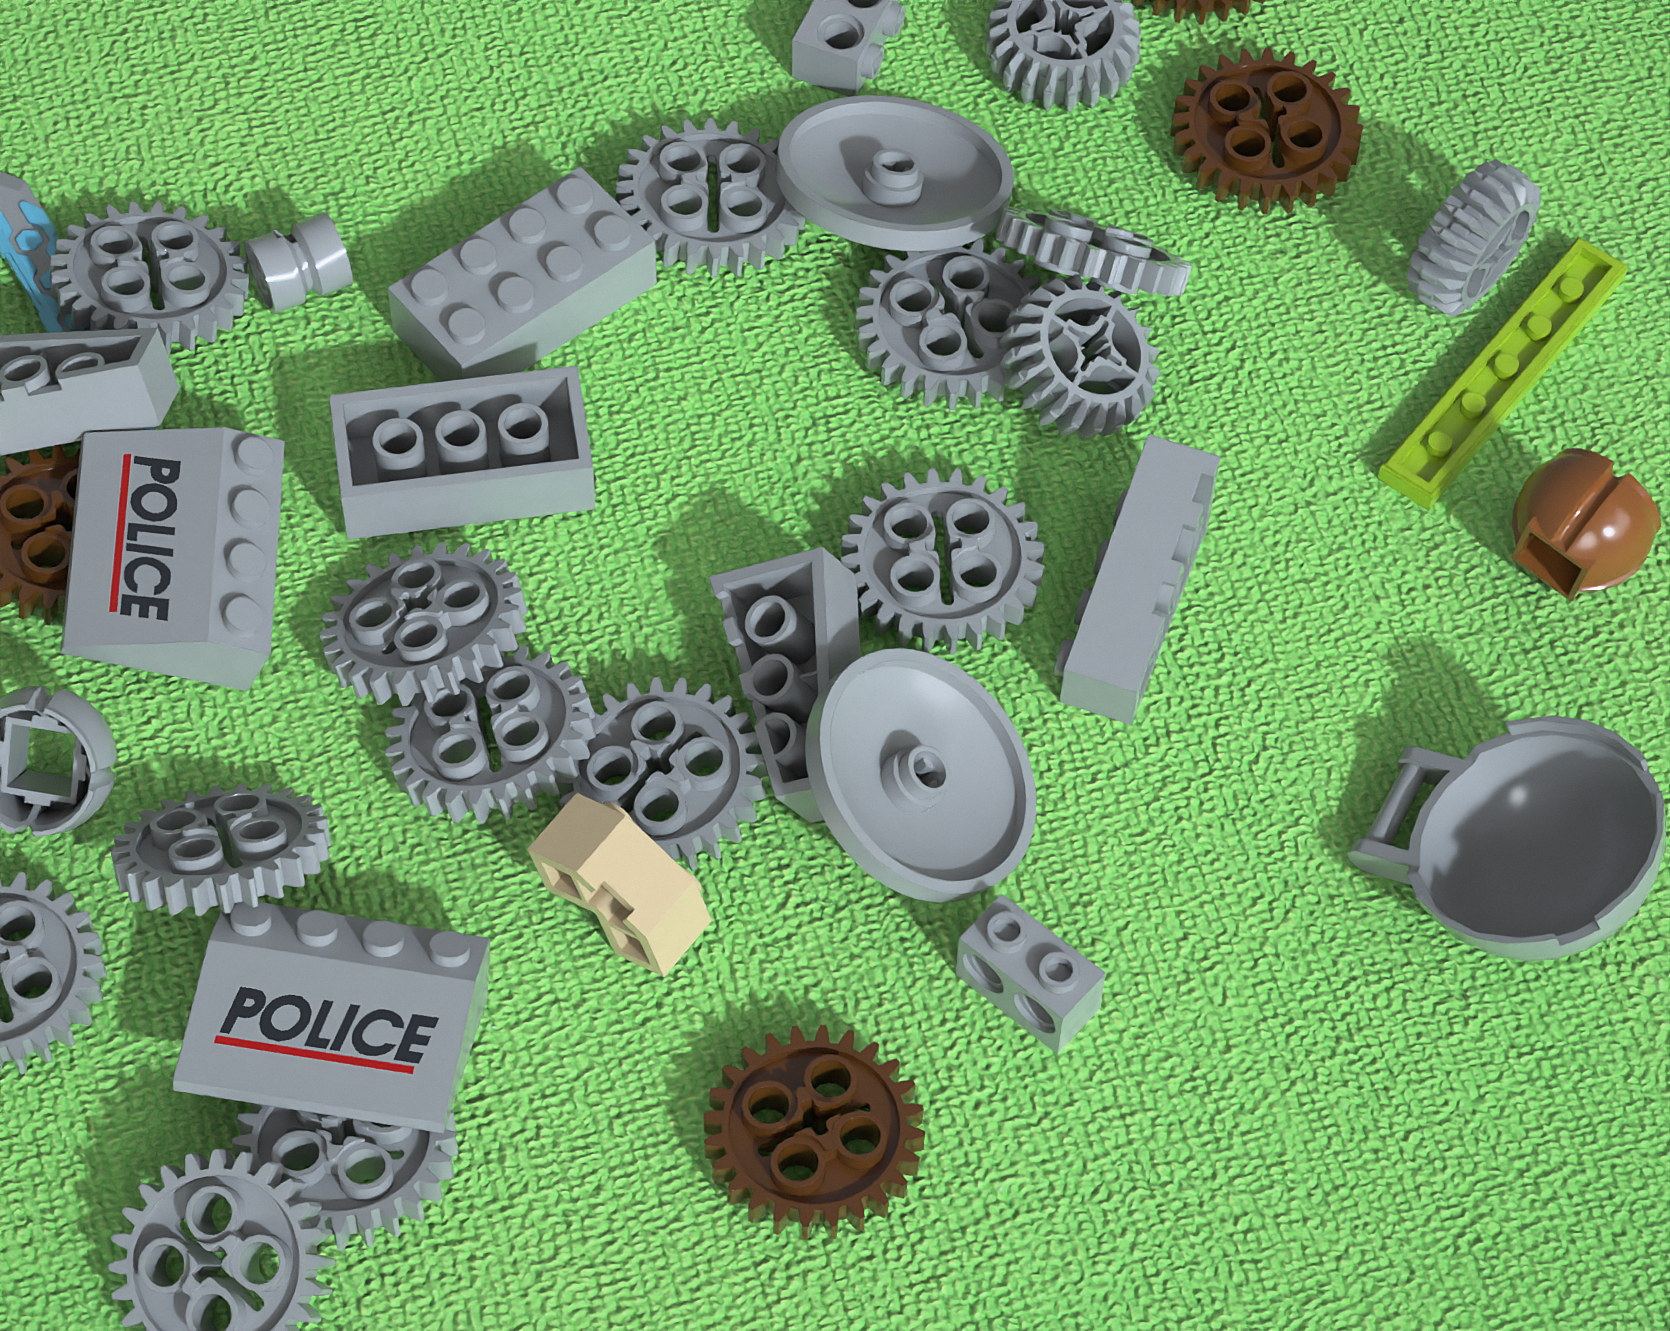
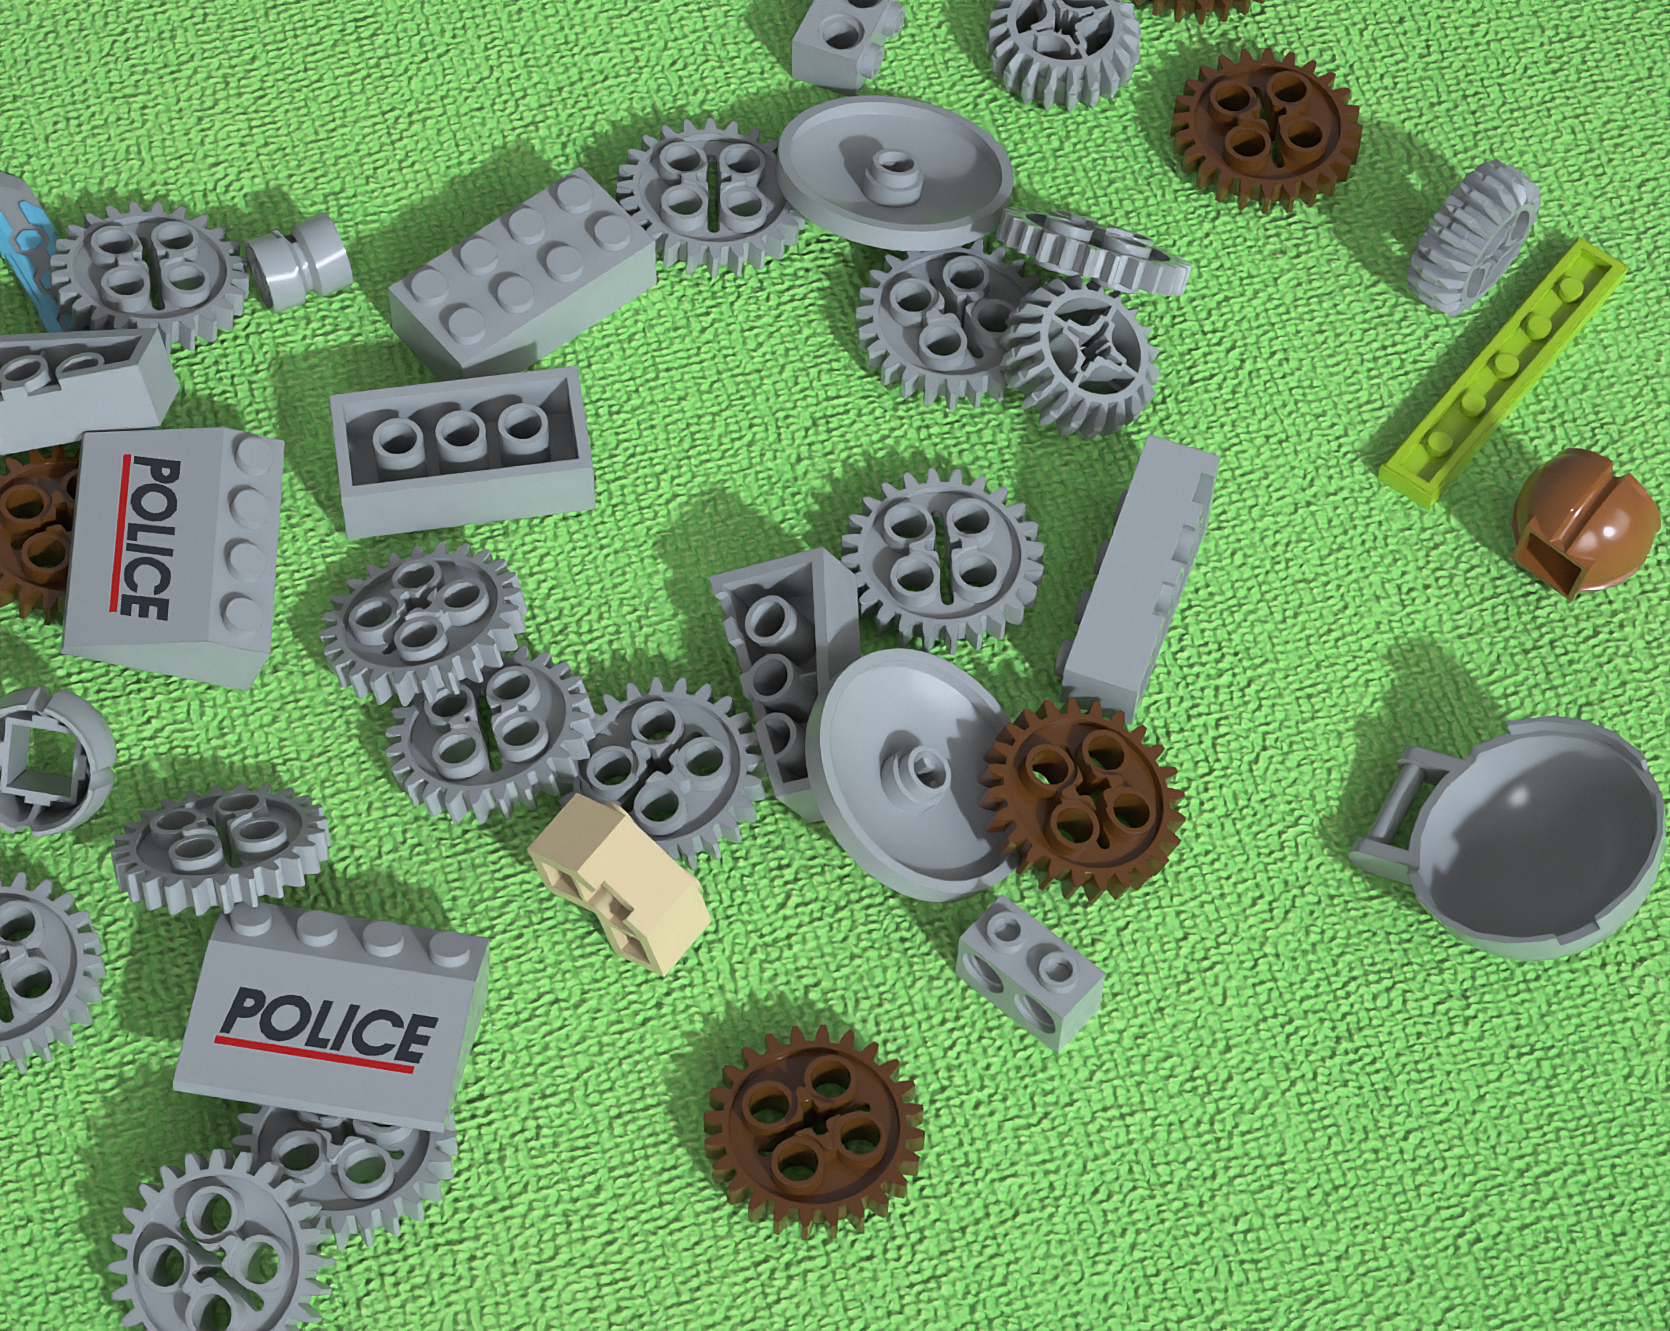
none -> reddish brown gear [977,697,1186,903]

